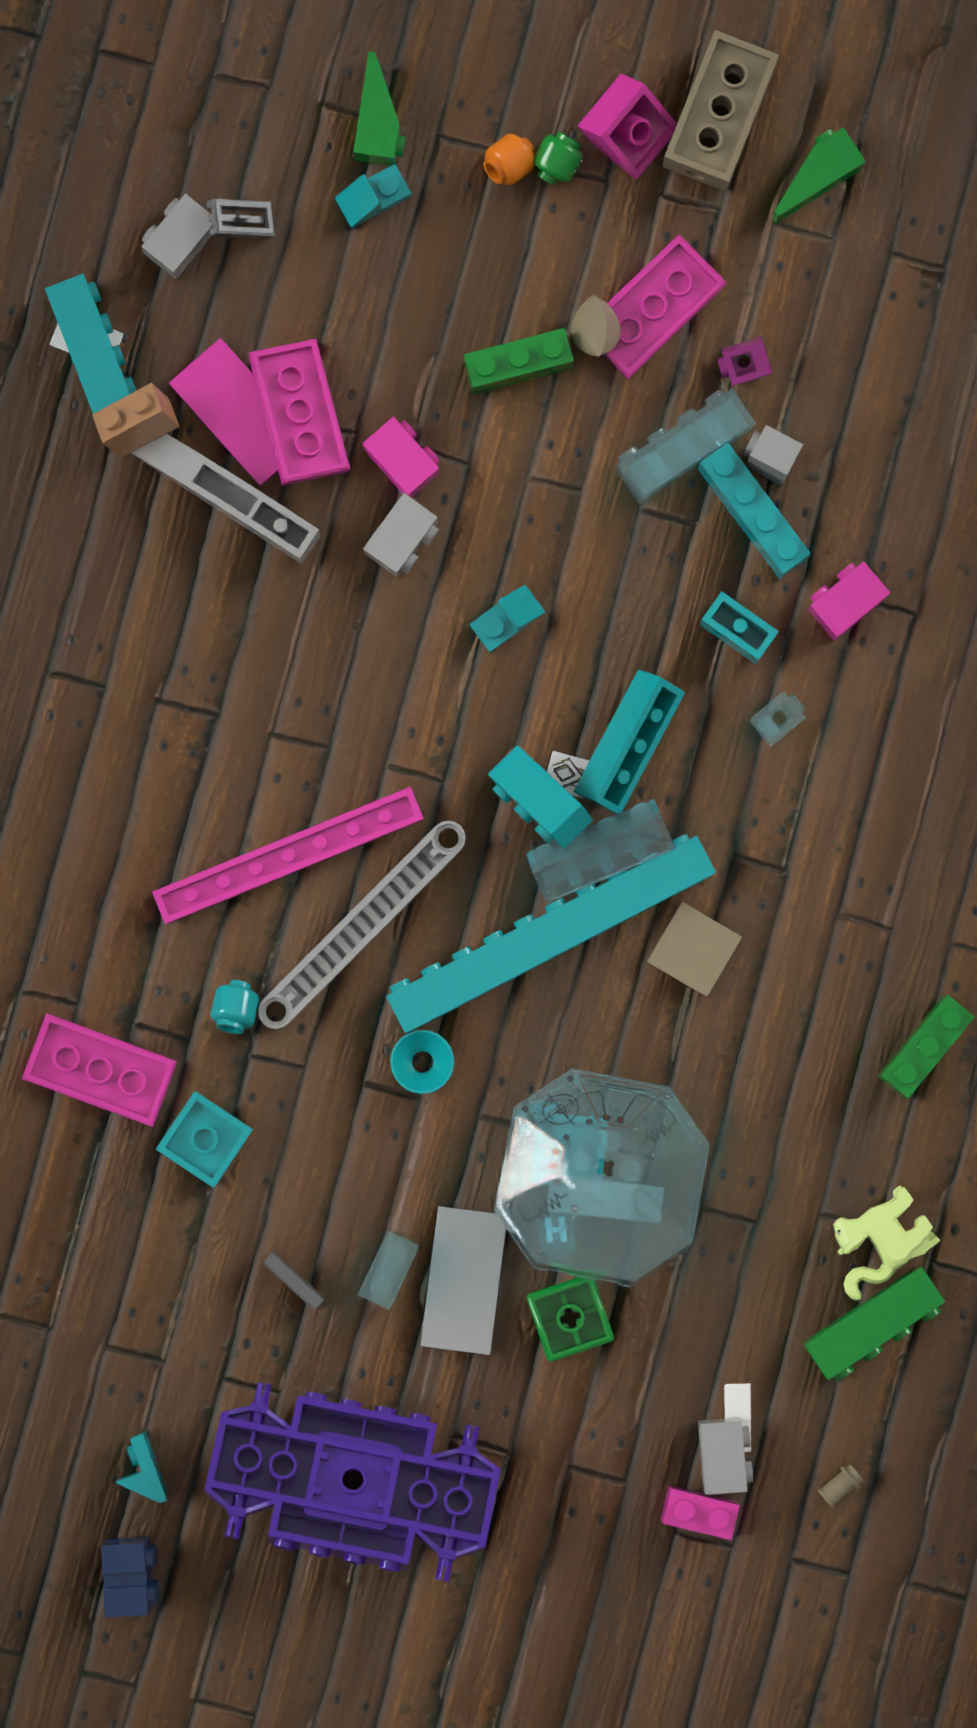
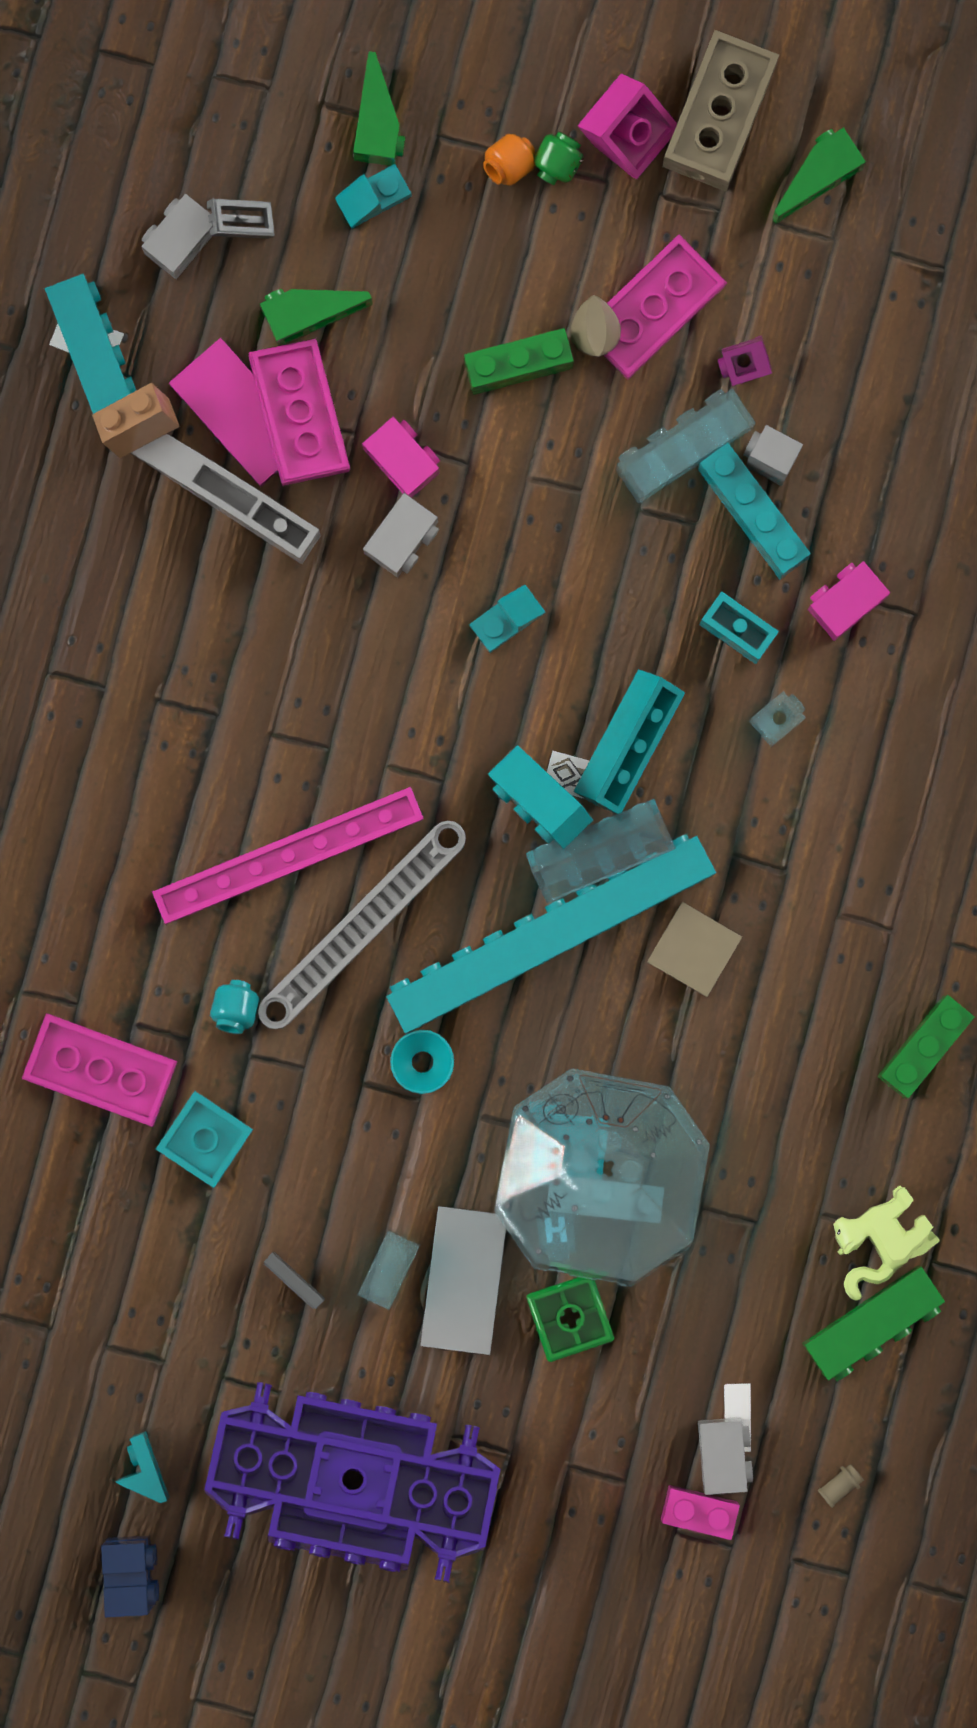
none -> green slope [260,289,373,346]

